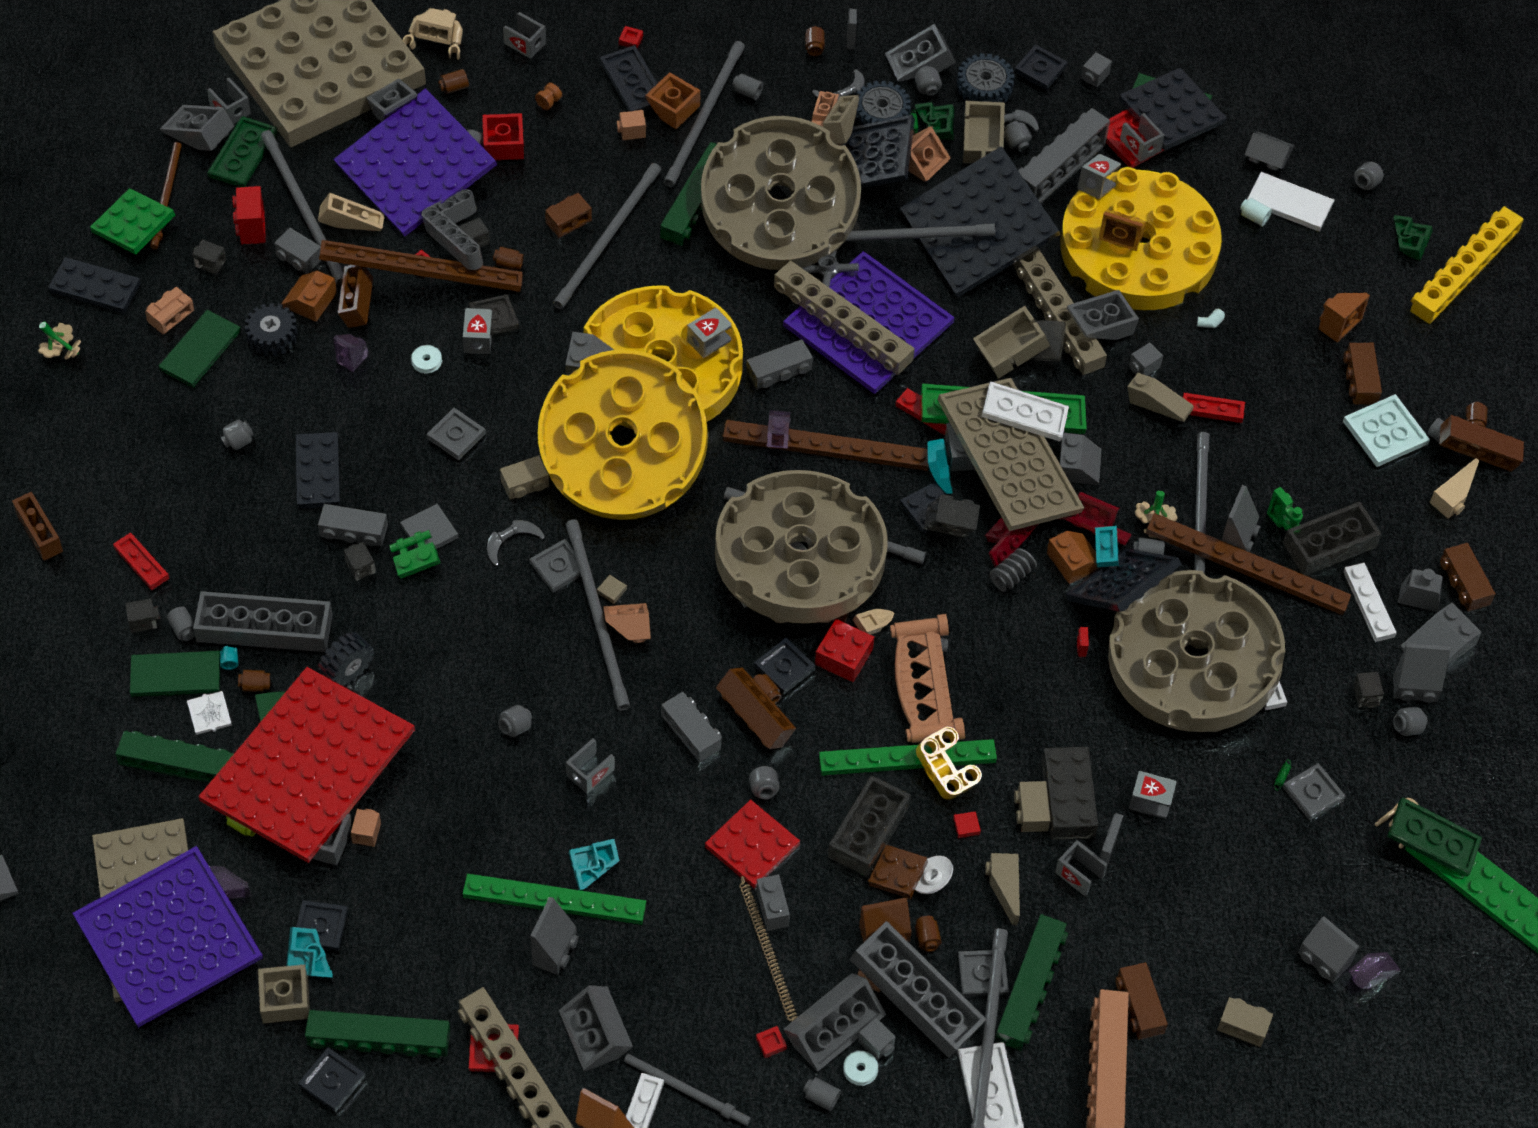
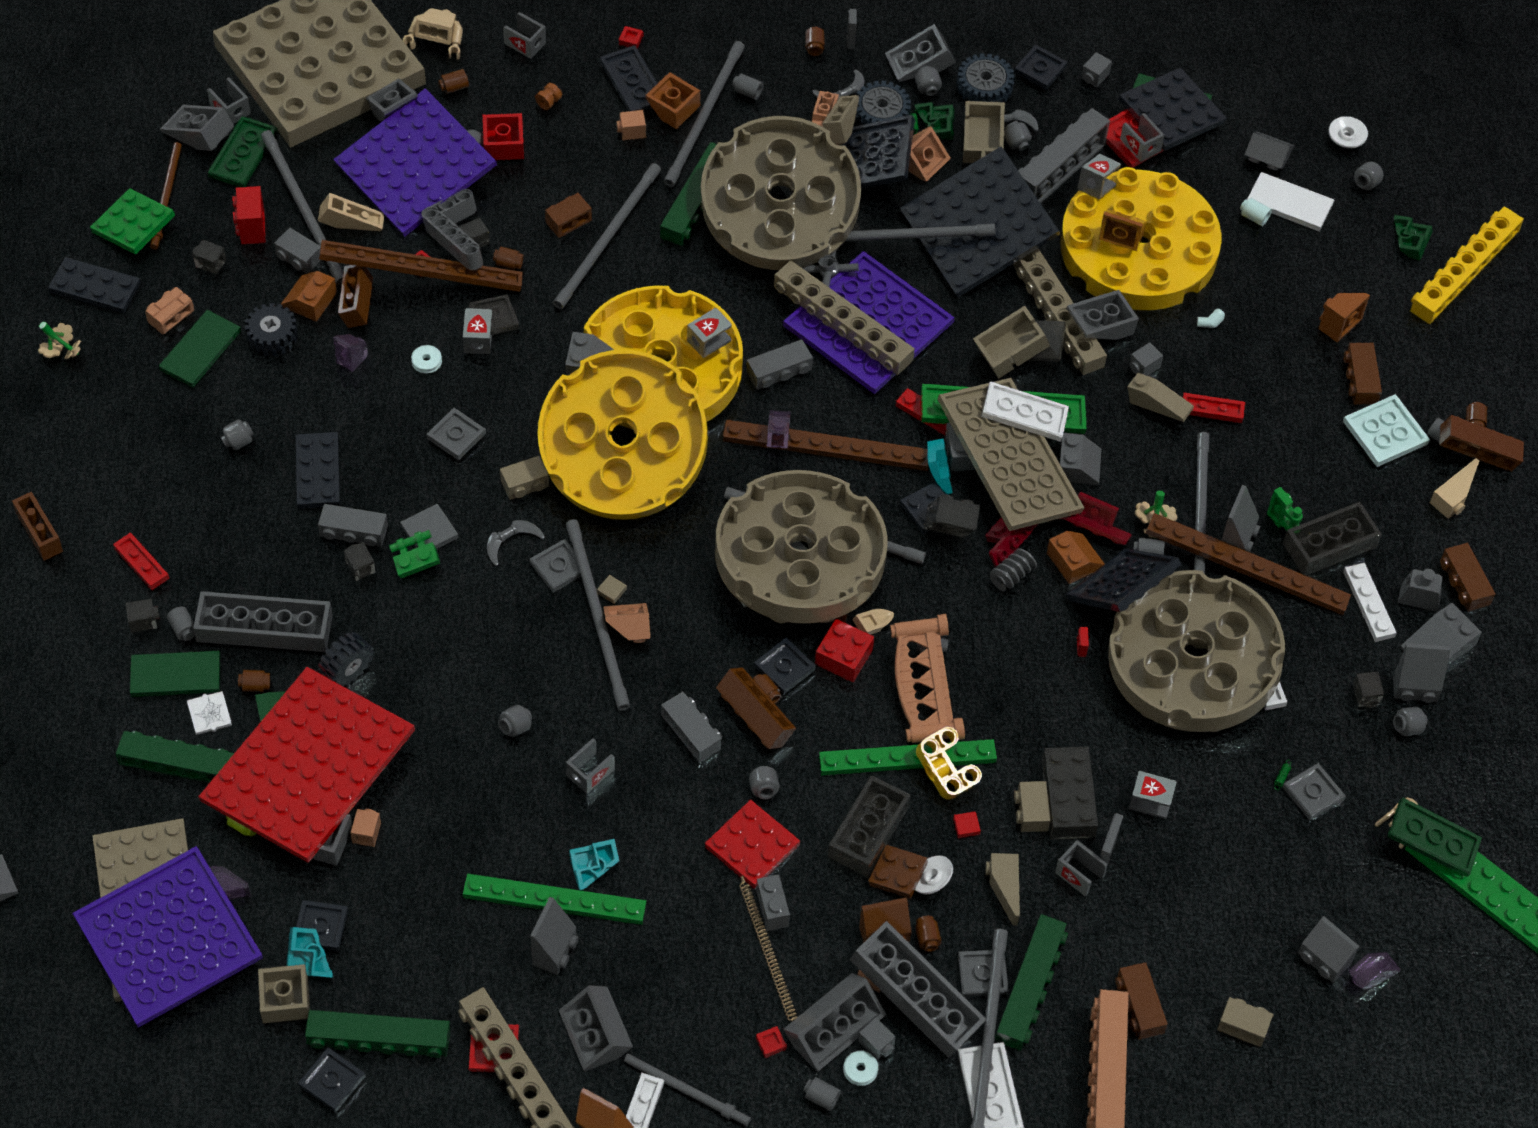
teal hose [220,646,238,670] -> none
teal plate [1095,526,1119,567] -> none
none -> white dish [1329,117,1368,148]

